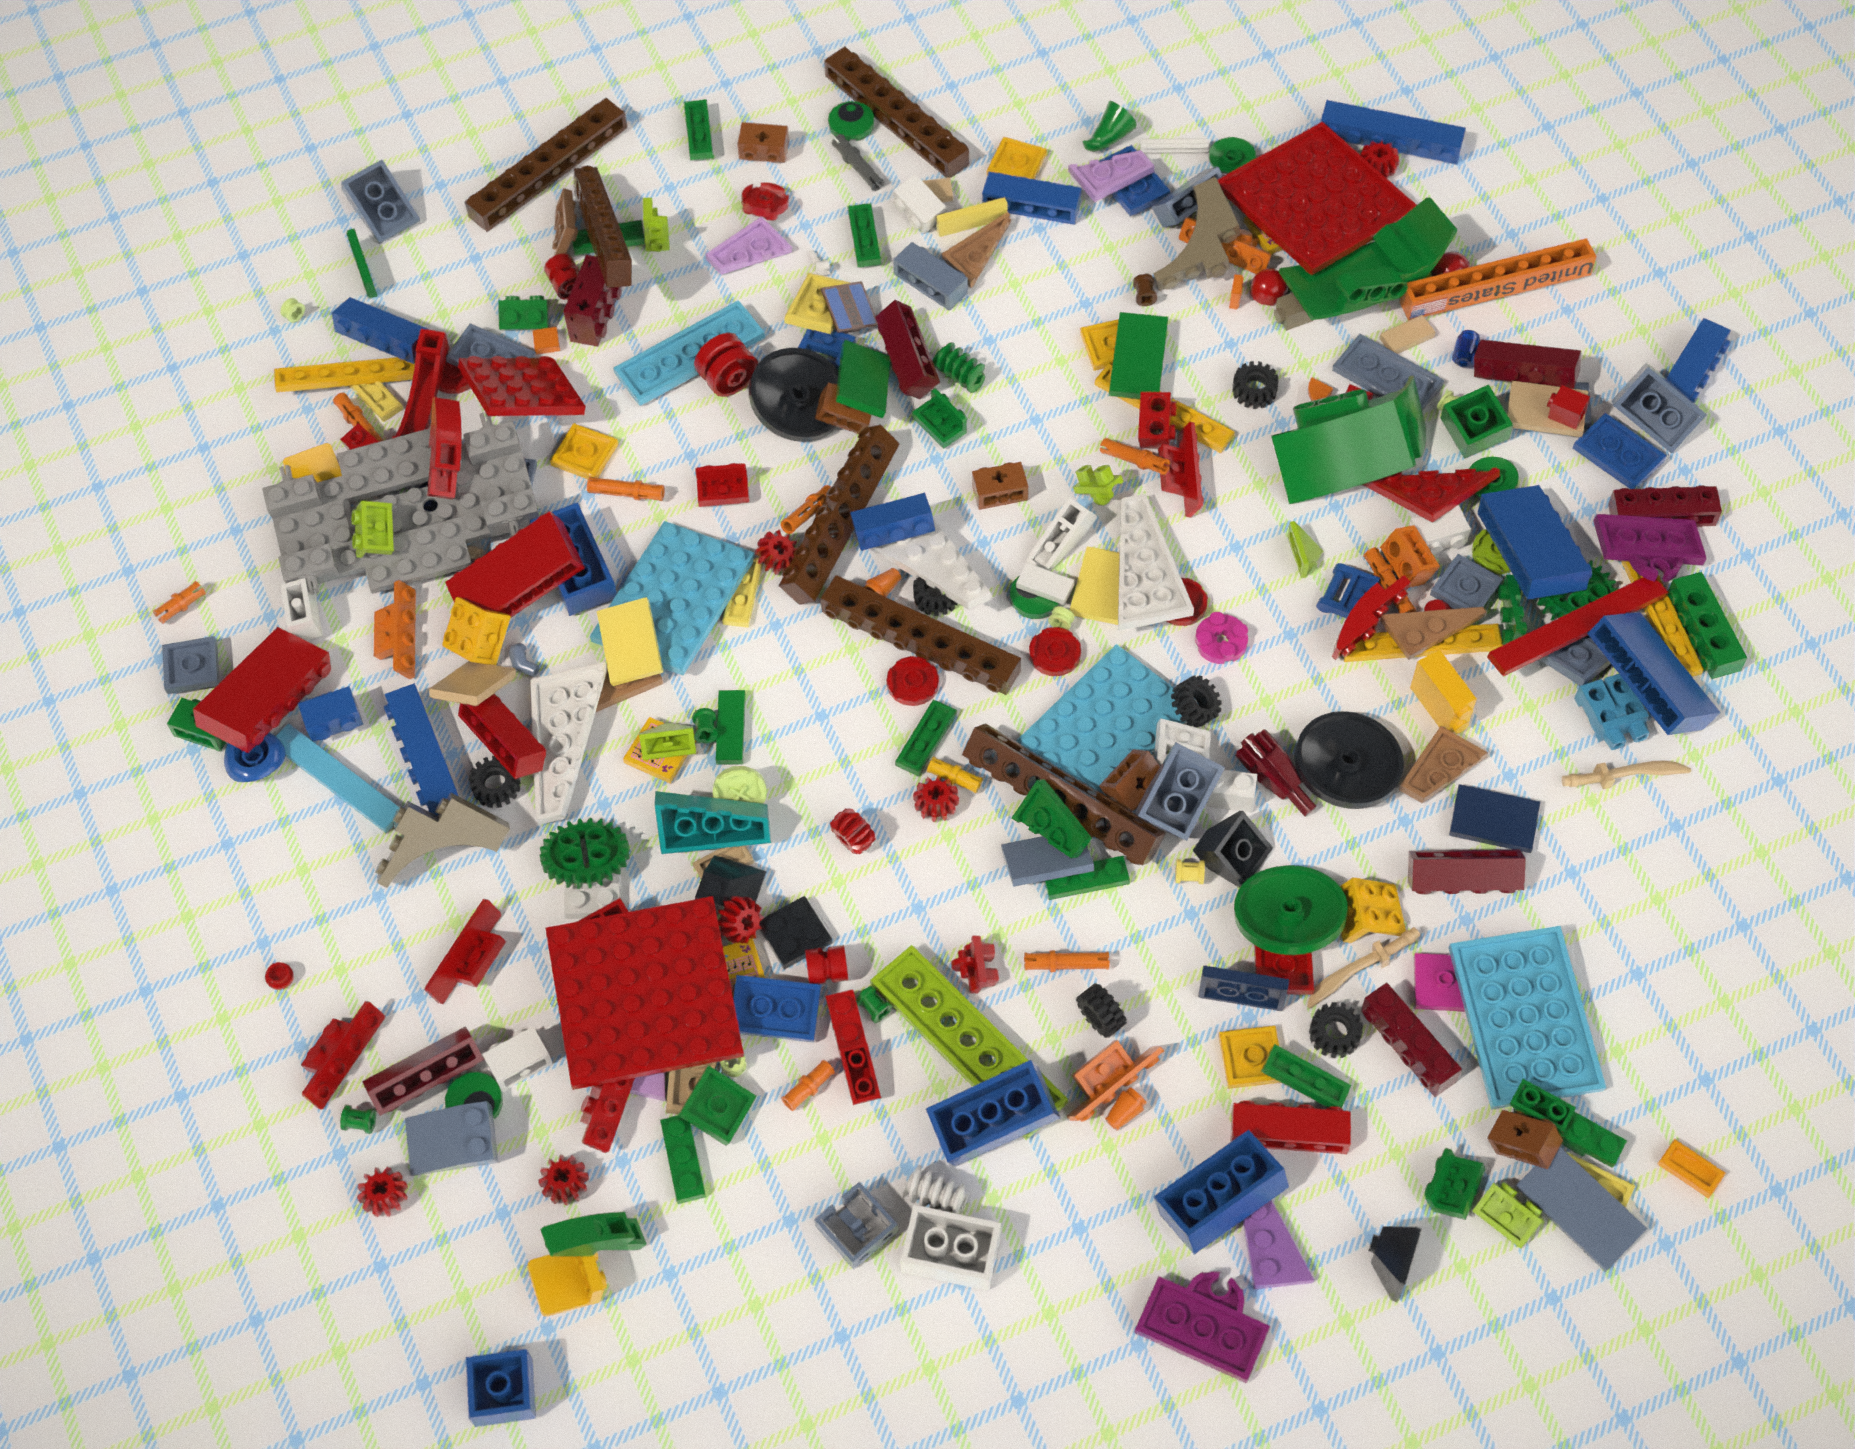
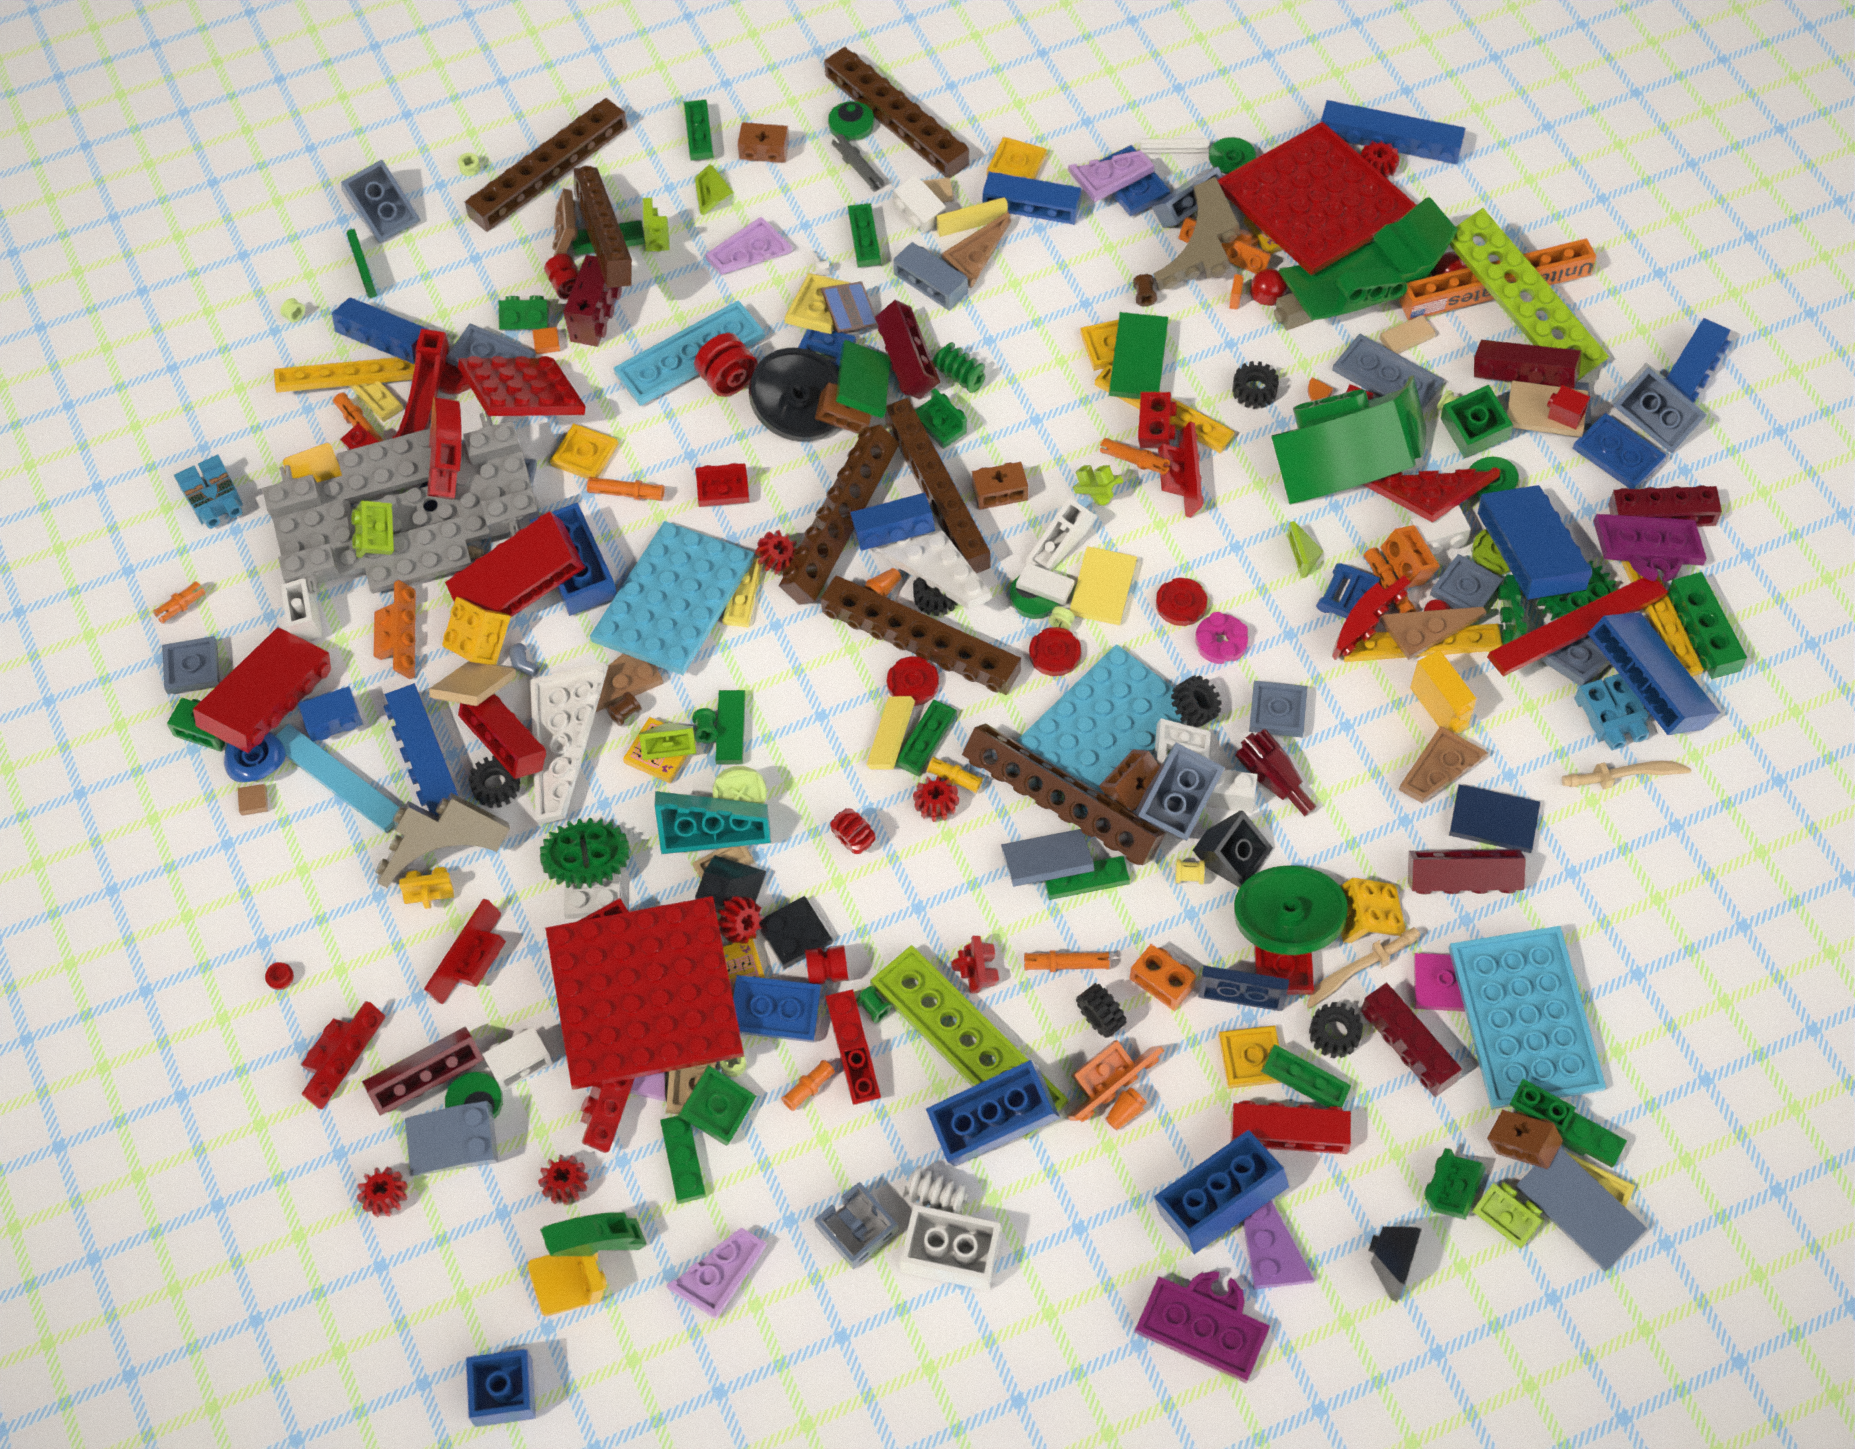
green bush [340,1105,376,1134] -> none
light yellow tile [597,597,663,686] -> none
red plate [741,182,789,221] -> none
orange pin [781,485,831,534] -> none
green wing [1011,779,1092,859] -> none
green hat [1082,101,1137,152] -> none
white wing [1118,493,1194,631] -> none
black dish [1294,711,1404,809] -> none
clear blue brick [1452,330,1480,368] -> none
light orange tile [1658,1139,1726,1199] -> none
none -> dark azure hips [174,454,243,529]
none -> medium nougat tile [238,784,268,816]
none -> yellow hips [399,867,454,909]
none -> yellowish green bush [458,153,481,176]
none -> reddish brown bush [606,692,642,726]
none -> lavender wing [666,1227,767,1320]
none -> lime slope [695,164,734,215]
none -> light yellow tile [866,696,915,770]
none -> reddish brown brick [885,398,990,574]
none -> orange brick [1129,944,1197,1012]
none -> sand blue plate [1249,680,1307,738]
none -> lime plate [1450,207,1609,382]

